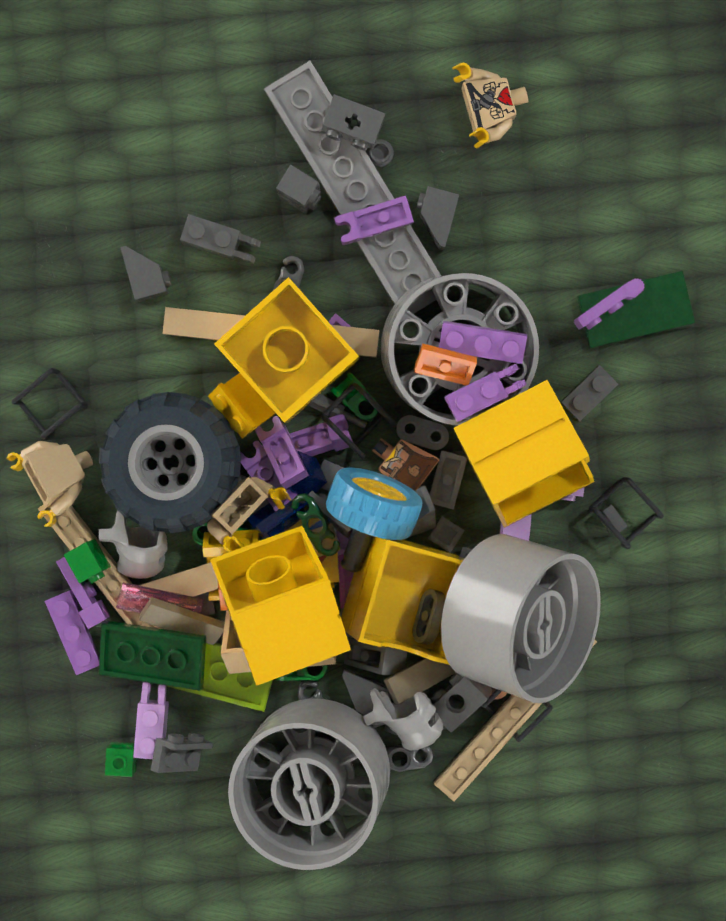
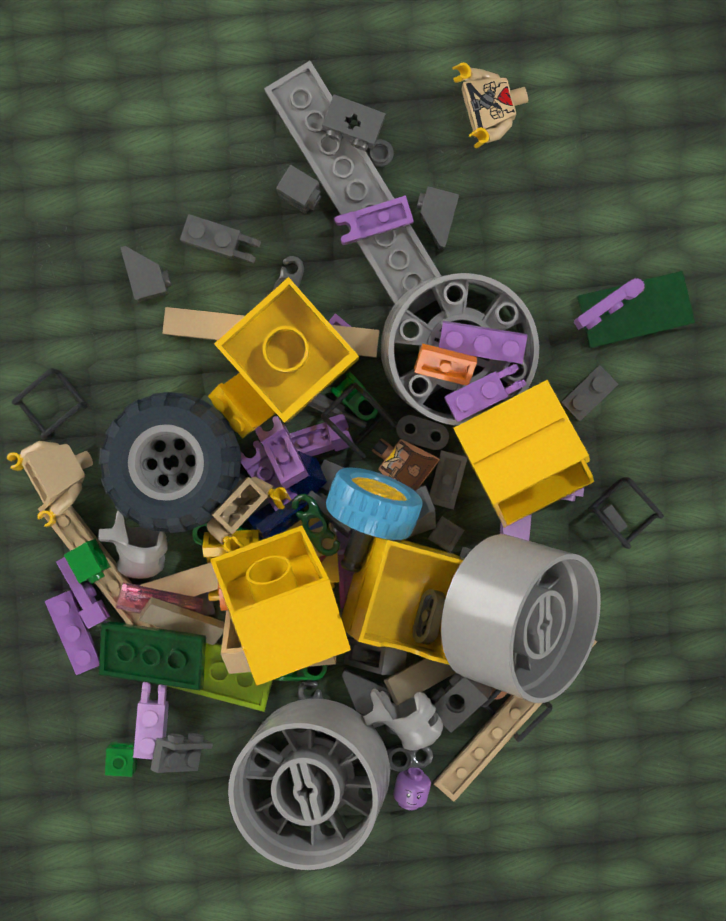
none -> medium lavender head [393,767,431,810]

